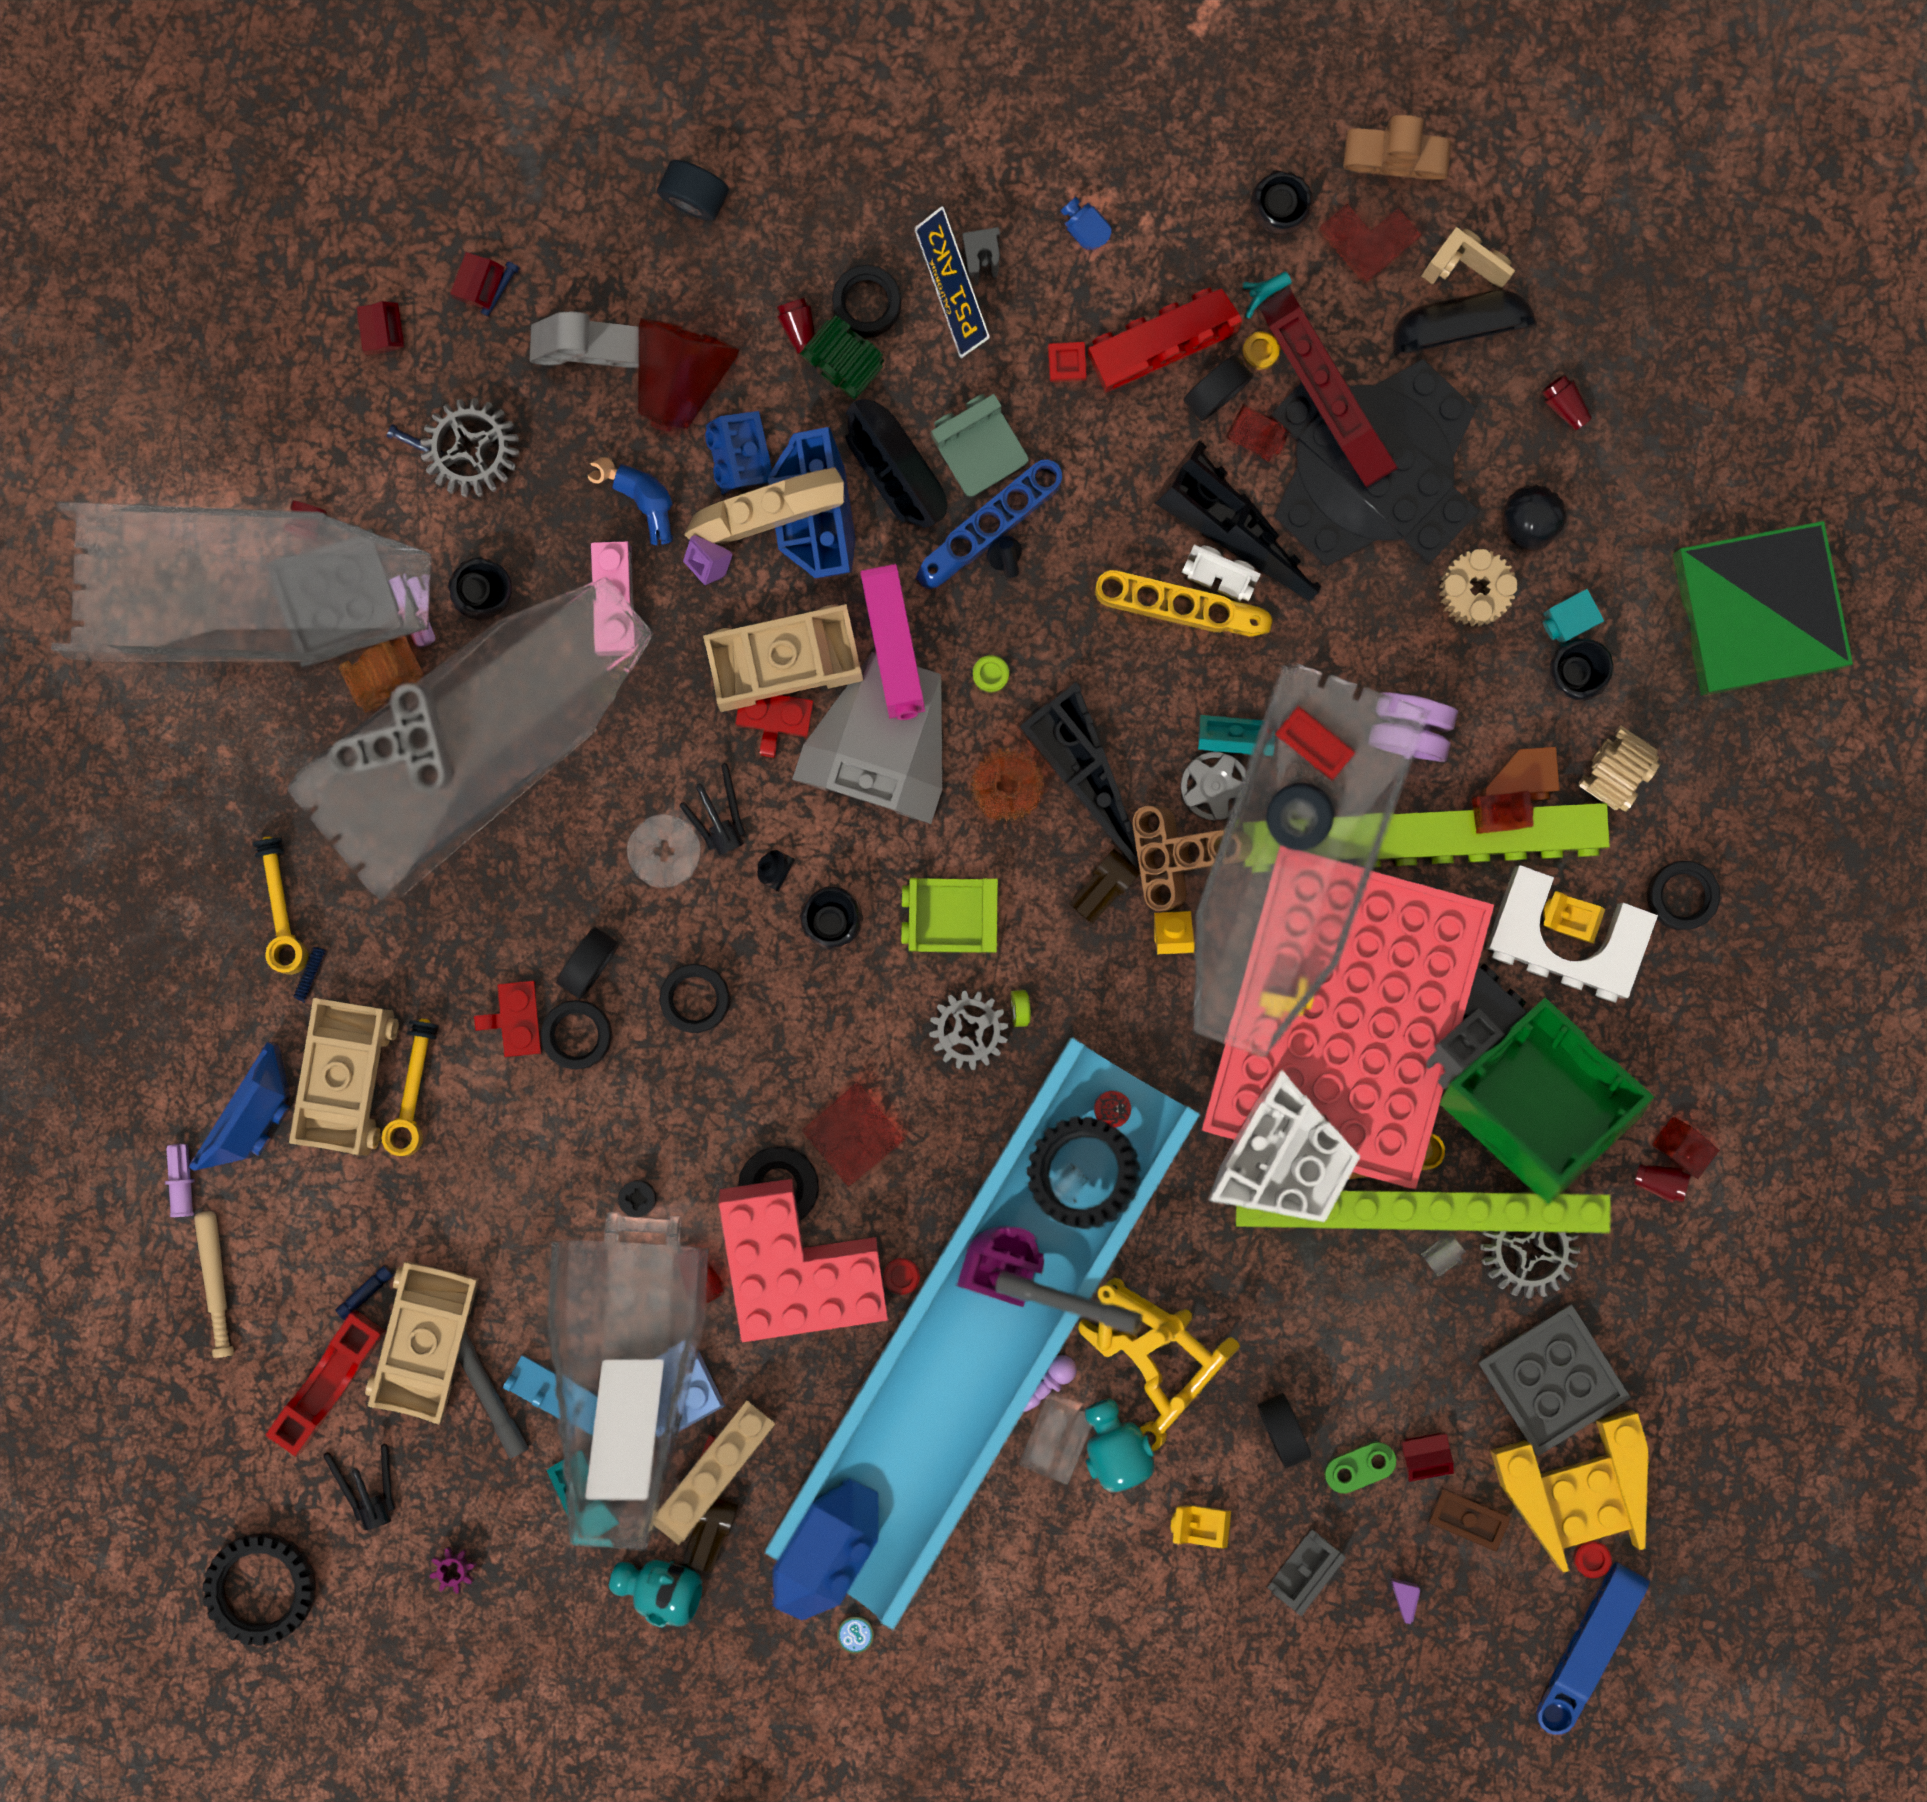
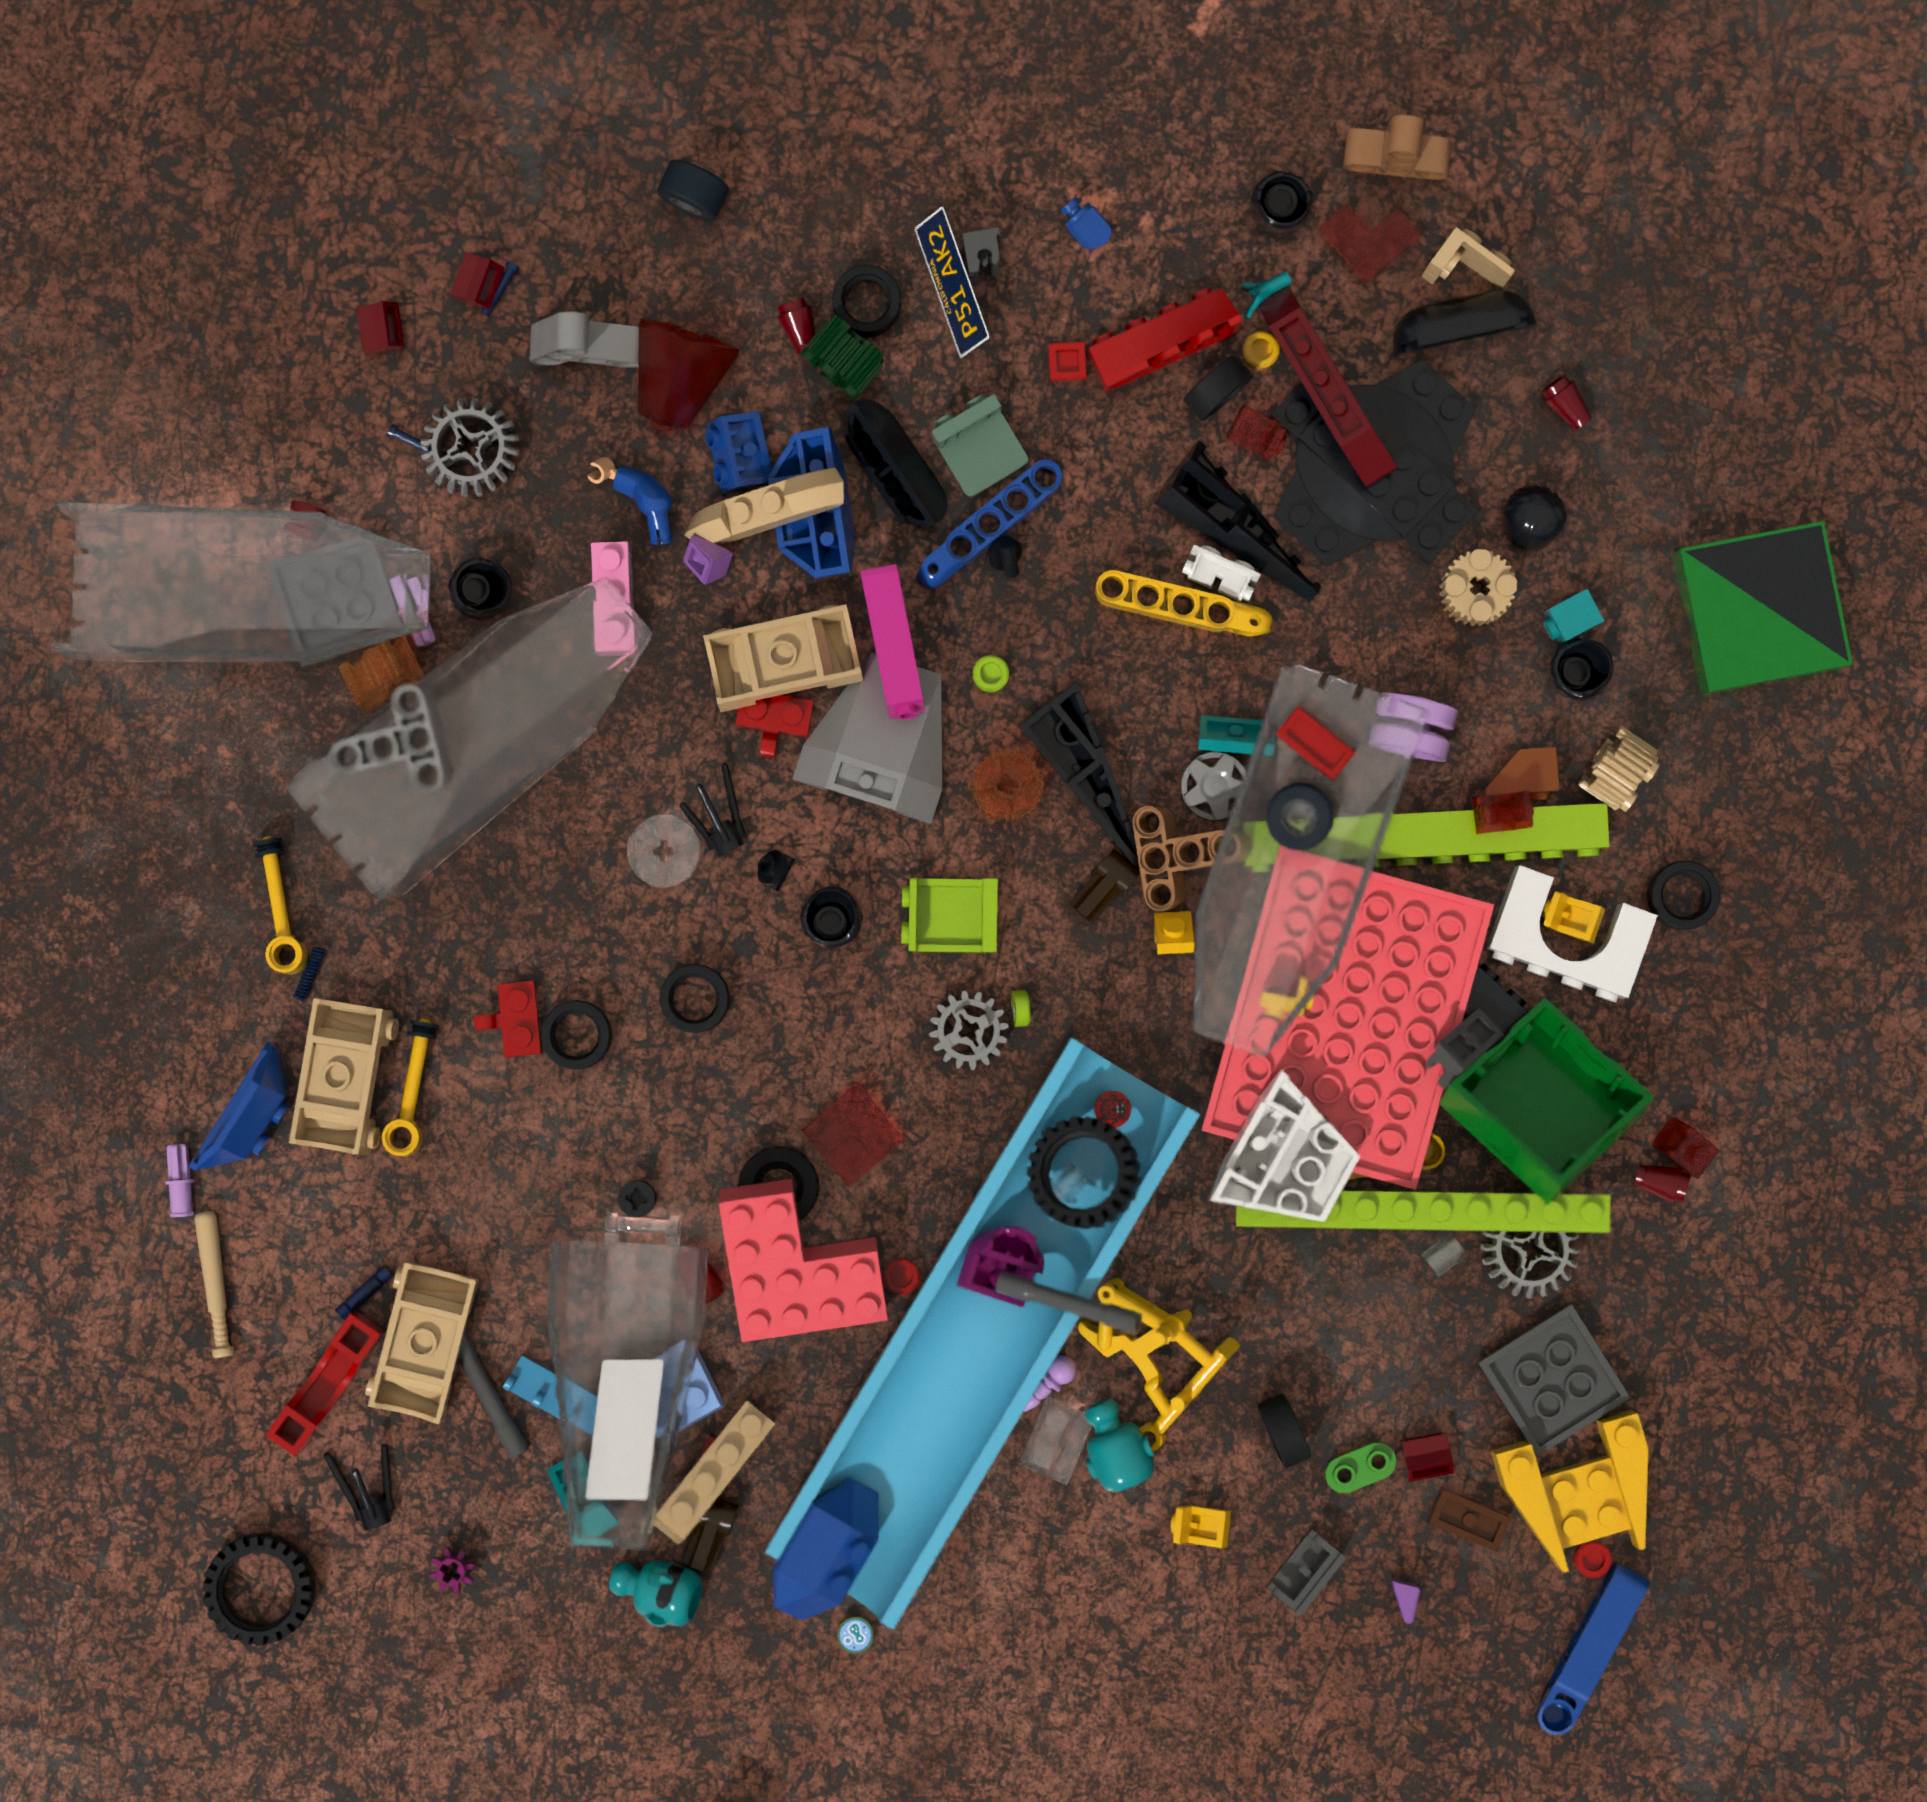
black tyre [556,927,619,999] -> none

